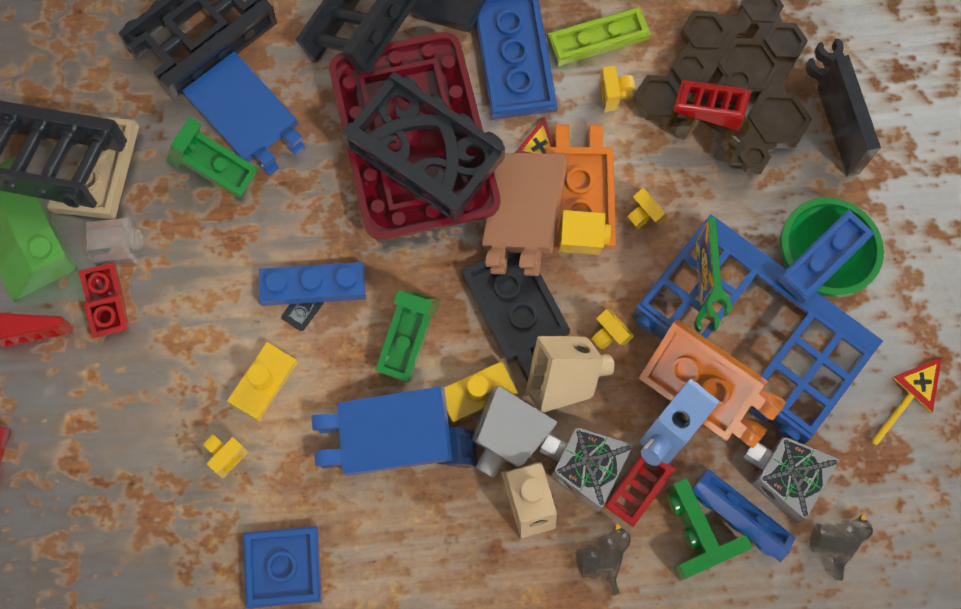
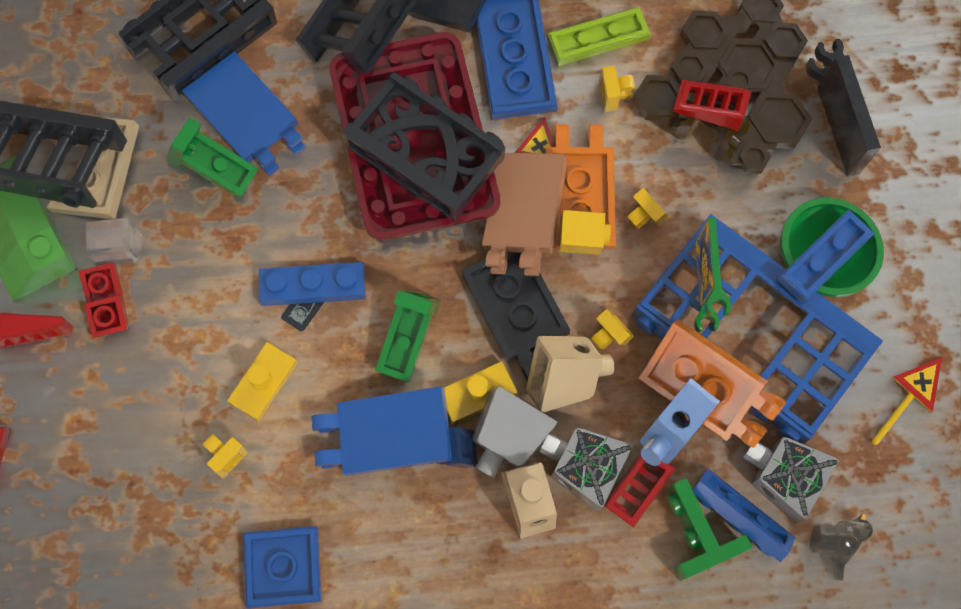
clear smoke animal [576,523,631,596] -> none

